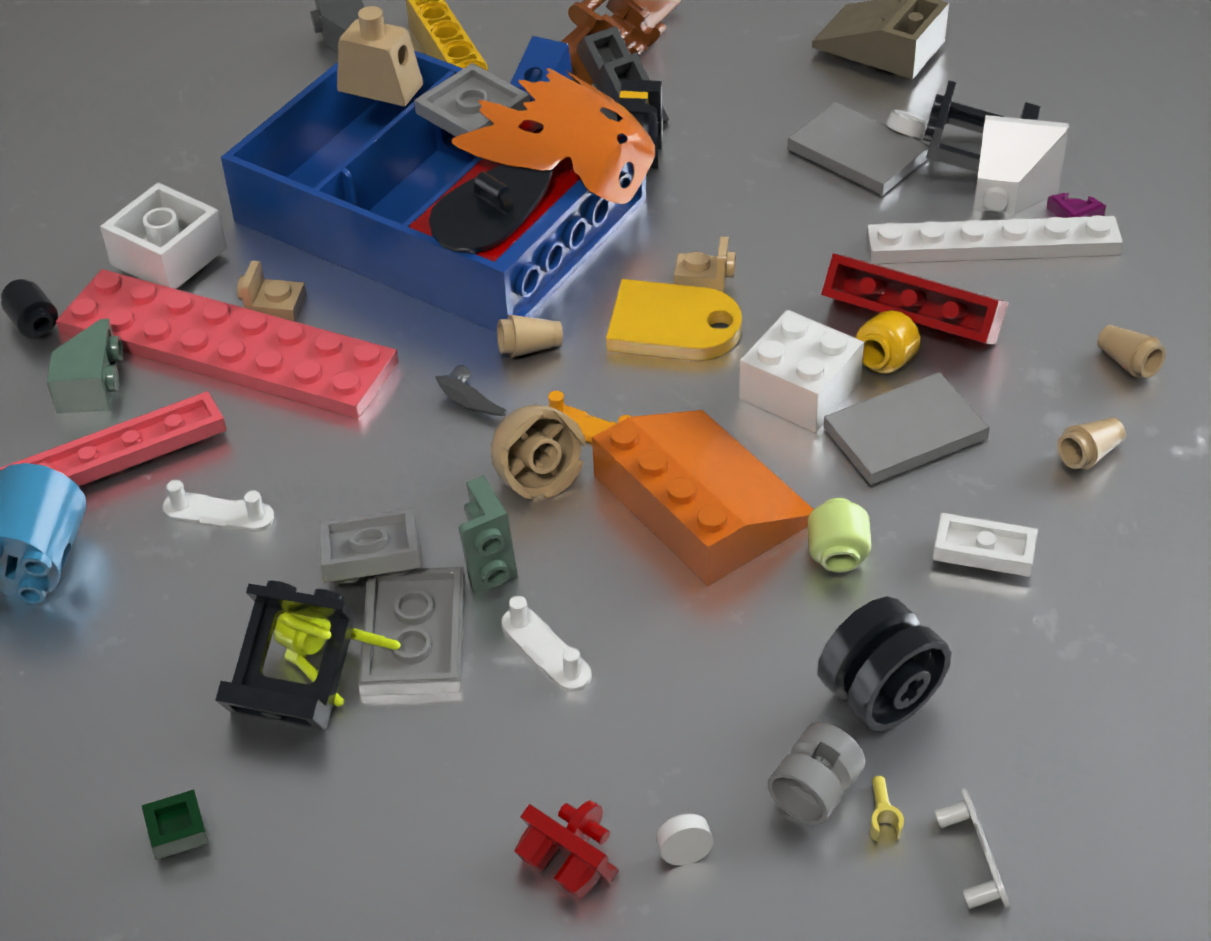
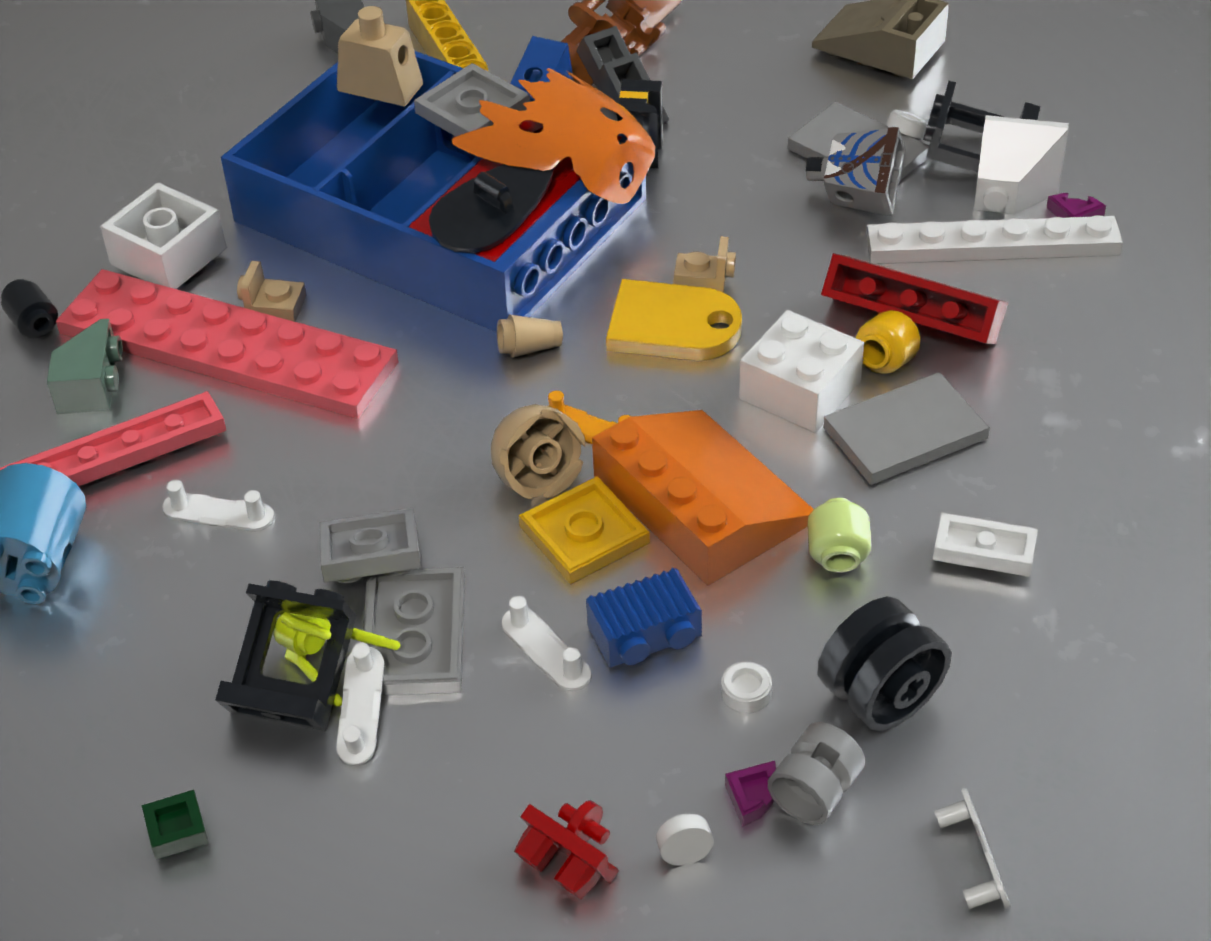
dark grey bar [435,365,507,416] -> none
sand green bracket [459,475,518,594] -> none
light yellow hand [869,776,904,841] -> none
tan cone [1057,417,1126,469] -> none
tan cone [1097,325,1166,378] -> none
none -> white piece [336,642,384,766]
none -> yellow tile [519,476,650,585]
none -> blue brick [586,568,702,668]
none -> white tile [721,662,772,713]
none -> magenta tile [725,761,776,827]
none -> light grey torso [806,127,906,215]

